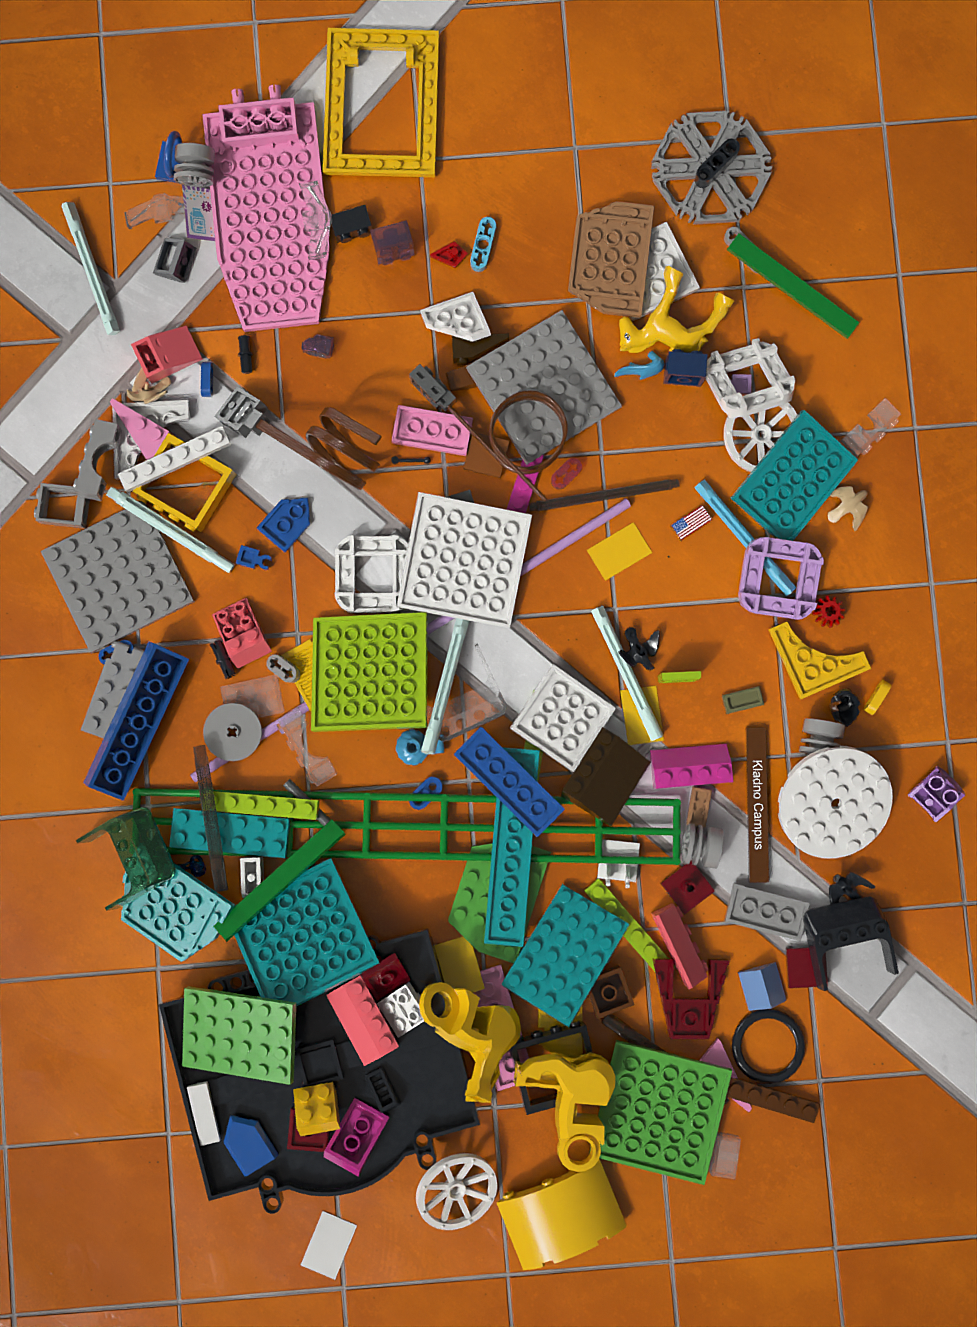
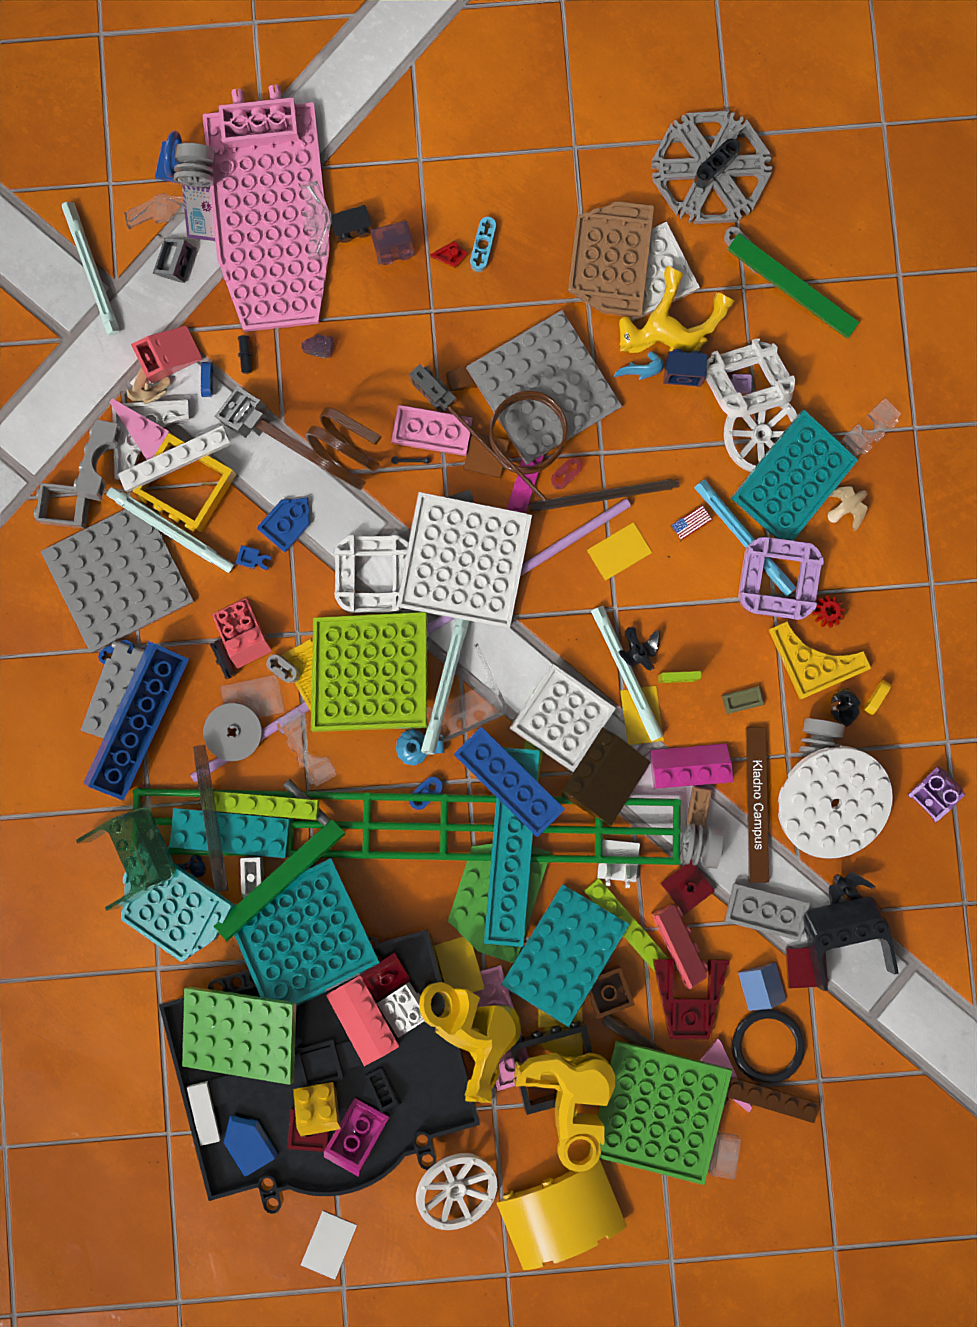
yellow plate [323,28,439,177] -> none
white plate [420,292,491,341] -> none
dark brown slope [452,333,509,366] -> none

